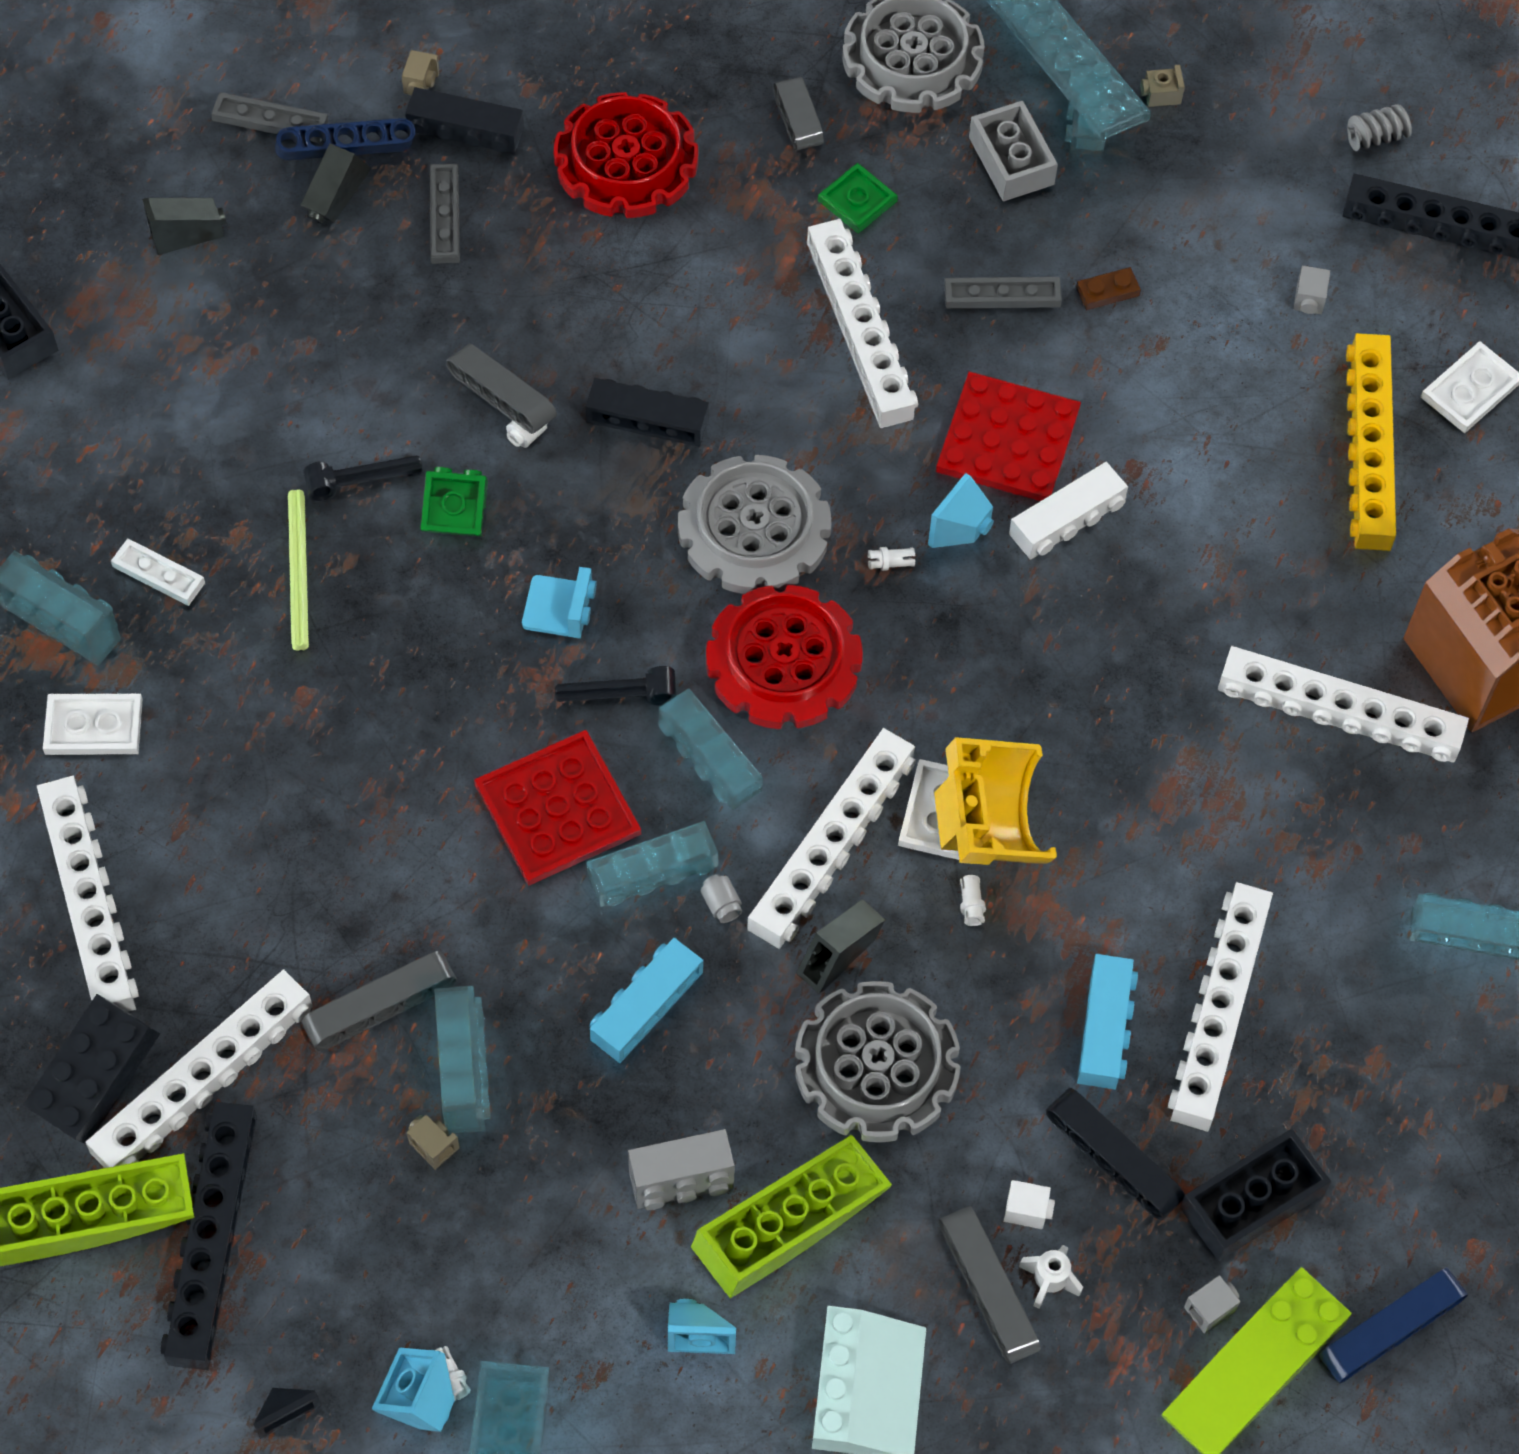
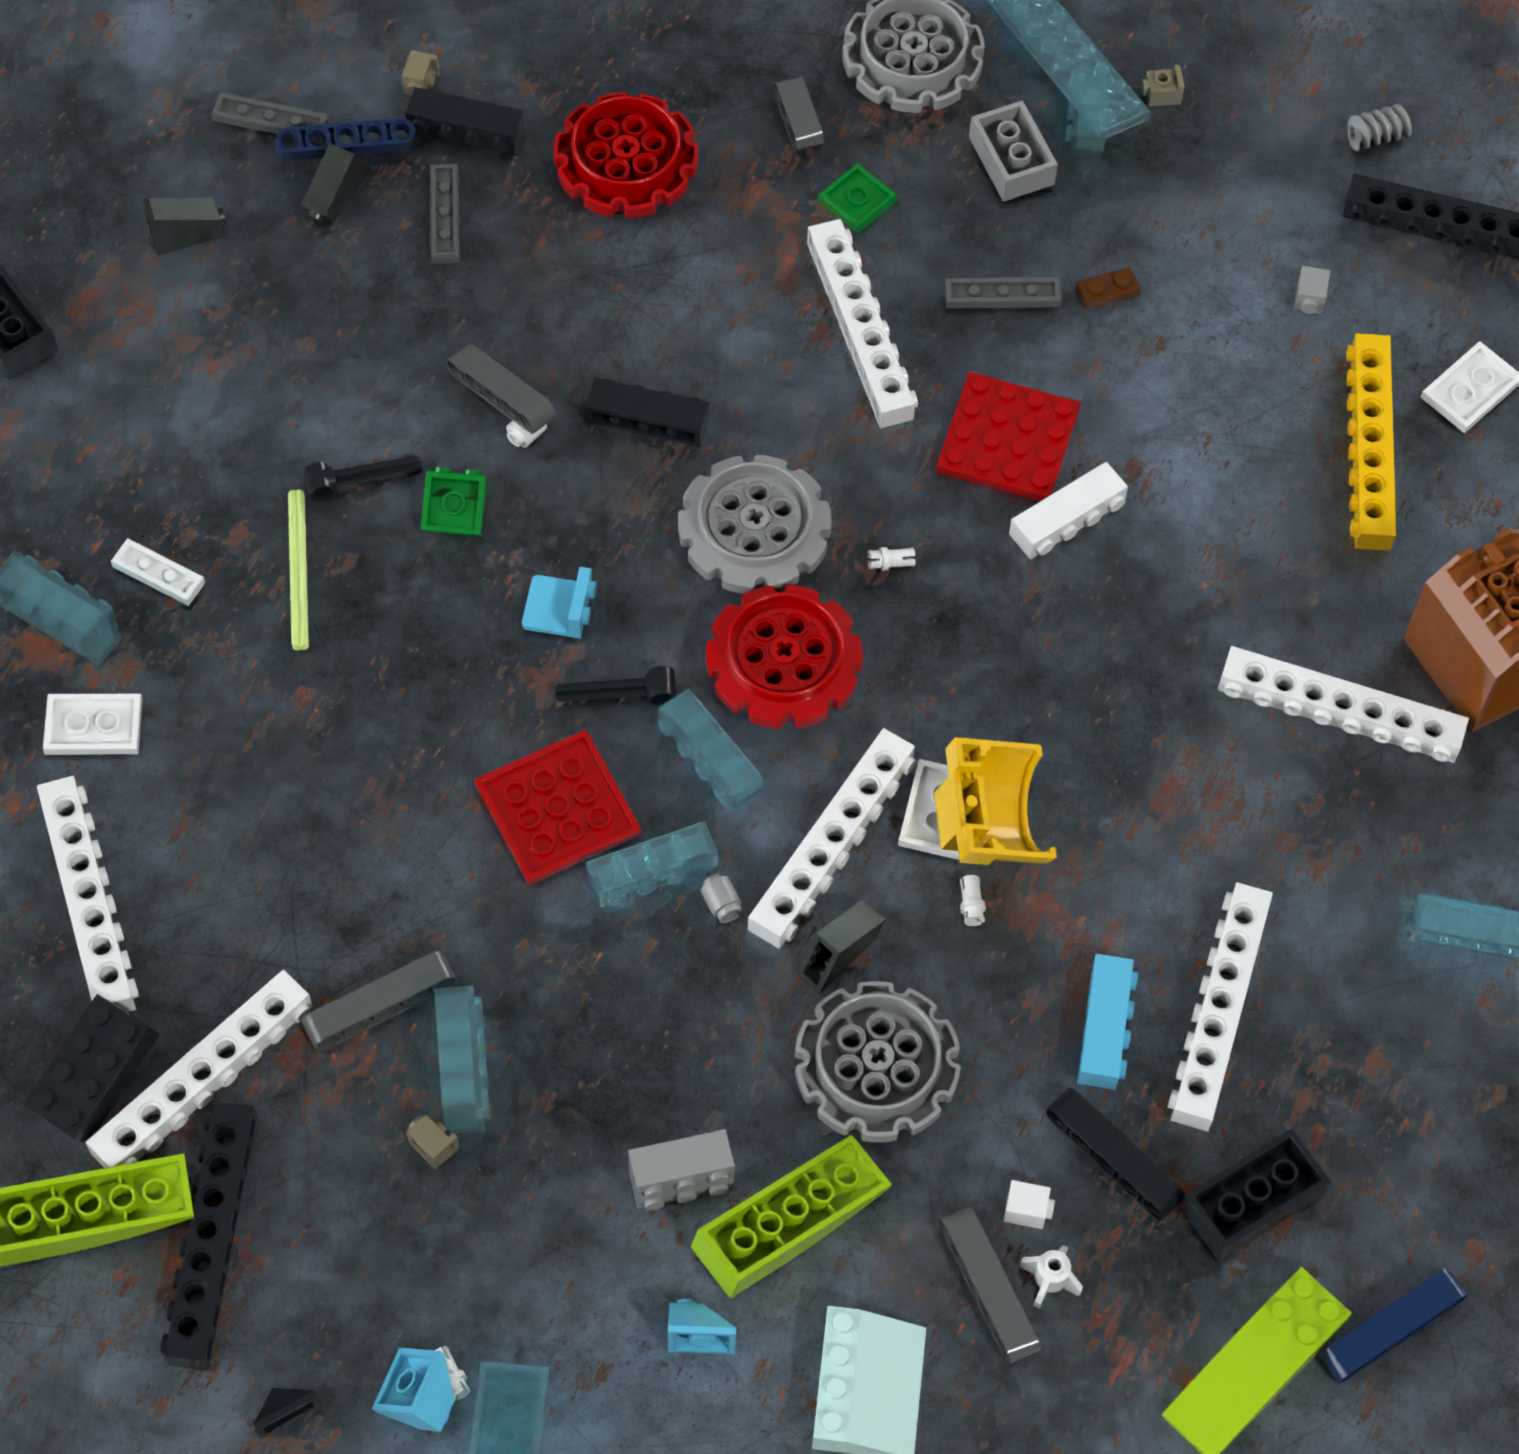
medium azure brick [590,938,703,1063] -> none
medium azure slope [928,473,994,548] -> none
light grey brick [1184,1275,1240,1334] -> none

